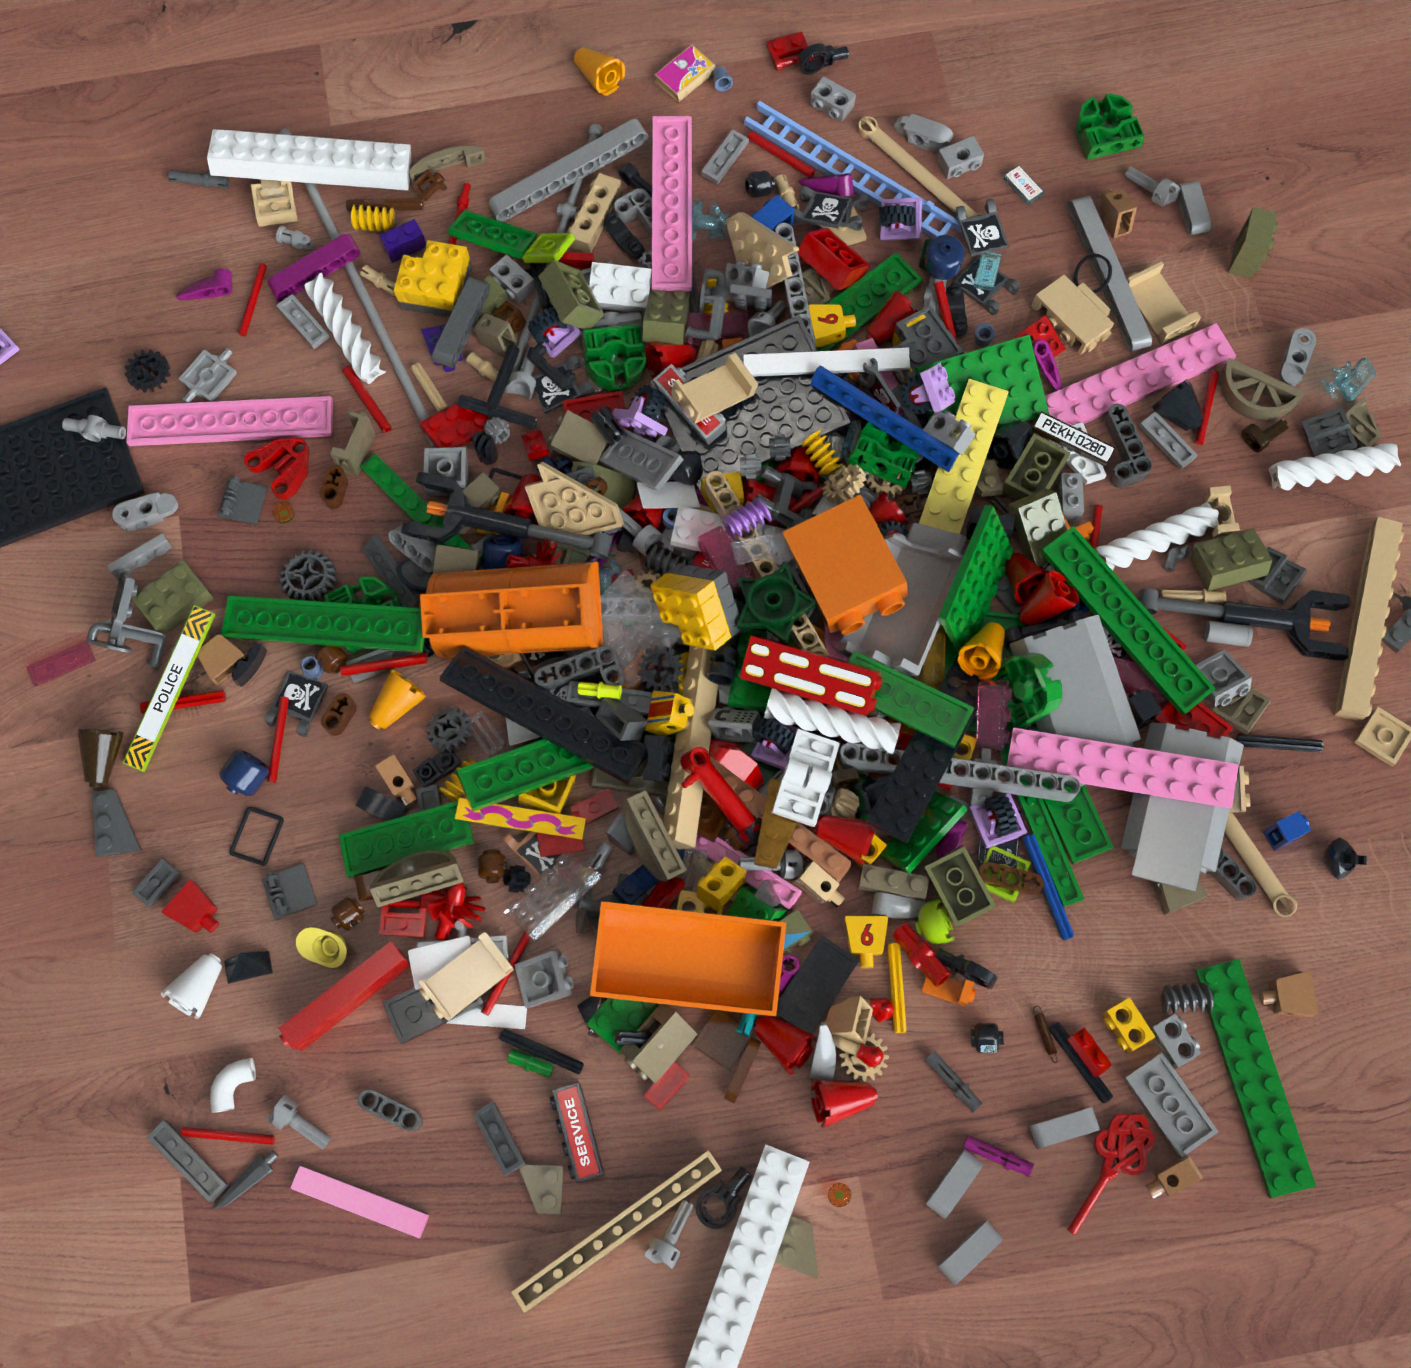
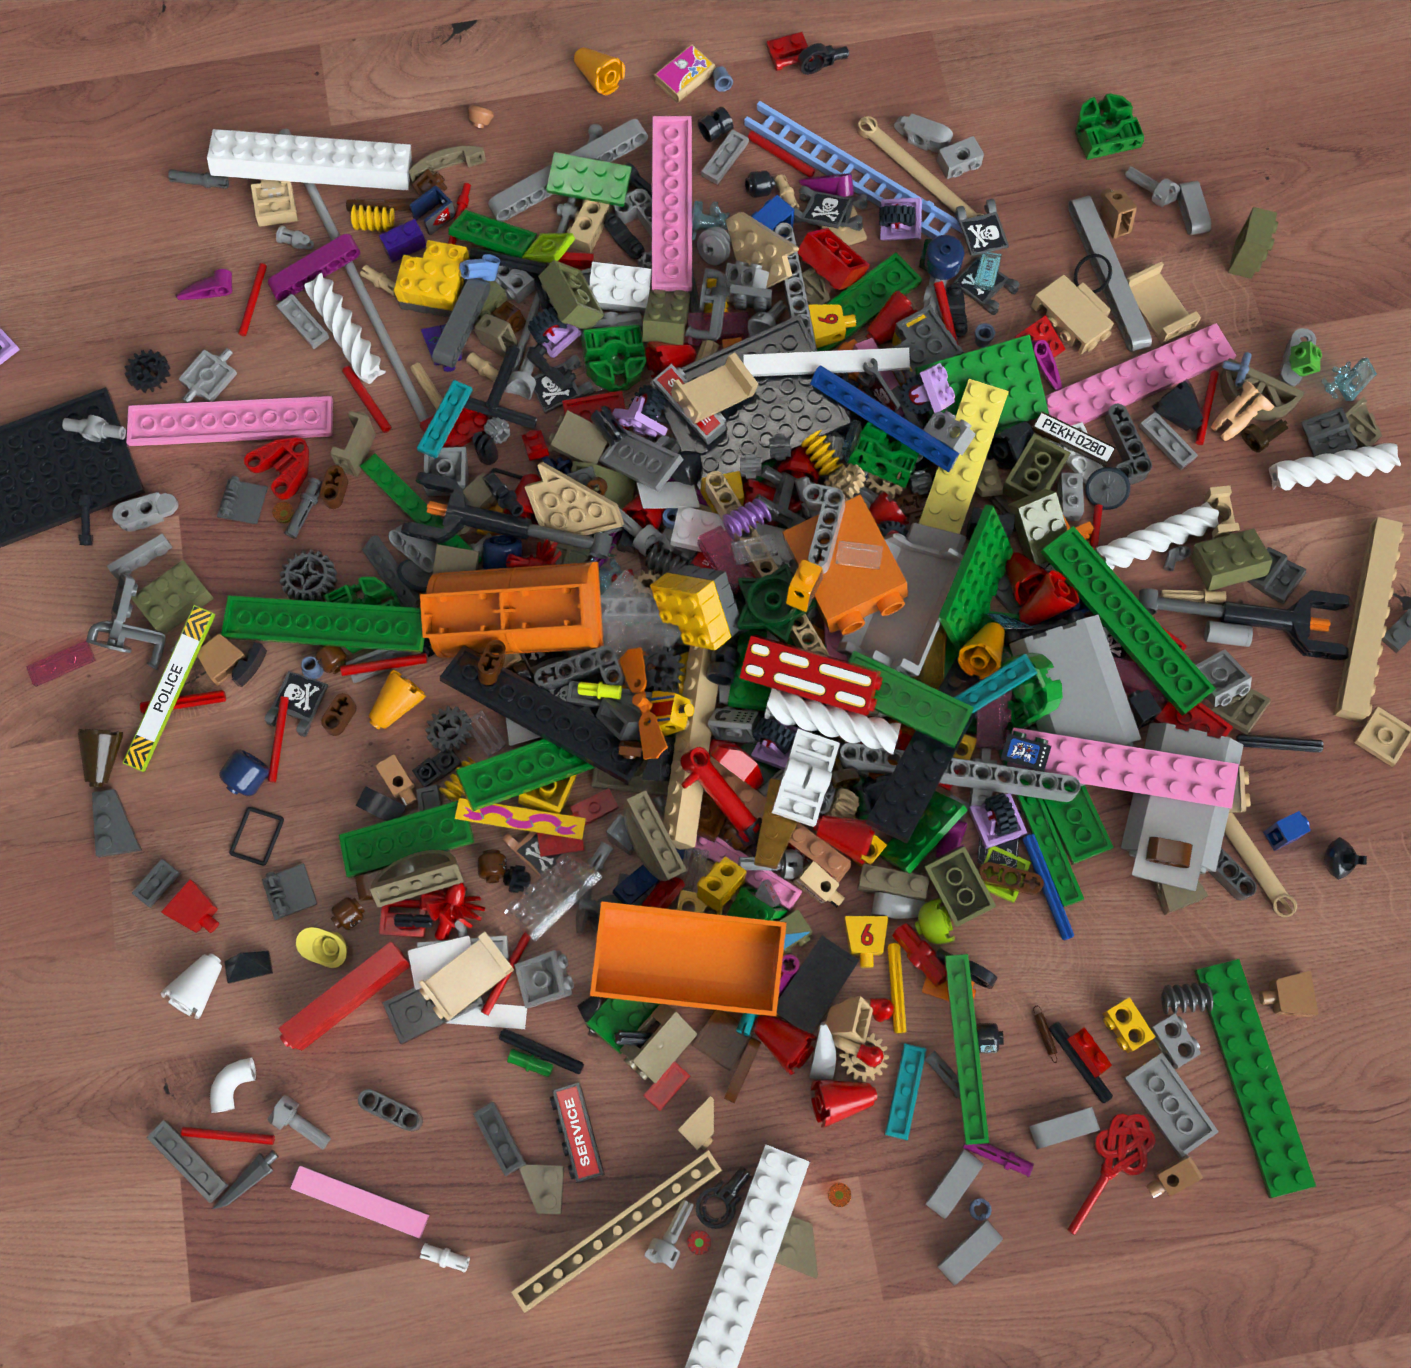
light grey brick [810,76,856,122] -> none
tile [1003,165,1044,205] -> none
none -> black bar [78,495,93,546]
none -> dark grey pin [284,477,323,539]
none -> black piece [394,914,433,928]
none -> dark blue piece [409,185,455,235]
none -> teal tile [417,380,473,459]
none -> white pin [420,1243,470,1273]
none -> medium blue piece [459,254,500,281]
none -> nougat cone [468,105,494,128]
none -> black axle [469,248,547,274]
none -> reddish brown beam [478,640,506,685]
none -> black pin [482,471,524,517]
none -> plate [546,152,632,207]
none -> orange piece [619,647,668,760]
none -> reddish brown plate [619,740,642,759]
none -> tan slope [678,1096,714,1151]
none -> red tile [687,1230,711,1255]
none -> black wheel [697,106,734,143]
none -> light grey piece [697,226,731,265]
none -> light orange torso [786,559,824,612]
none -> light grey bar [794,476,820,518]
none -> light grey beam [803,484,845,574]
none -> clear tile [836,541,883,569]
none -> teal tile [885,1043,927,1141]
none -> green plate [945,954,989,1145]
none -> teal tile [954,654,1038,713]
none -> sand blue bush [969,1199,992,1221]
none -> sticker [988,614,1035,629]
none -> black brick [1001,731,1052,772]
none -> dark grey wheel [1085,467,1130,510]
none -> reddish brown beam [1146,837,1193,868]
none -> light nougat piece [1211,380,1275,441]
none -> sand blue piece [1222,352,1252,387]
none -> bright green brick [1289,341,1322,377]

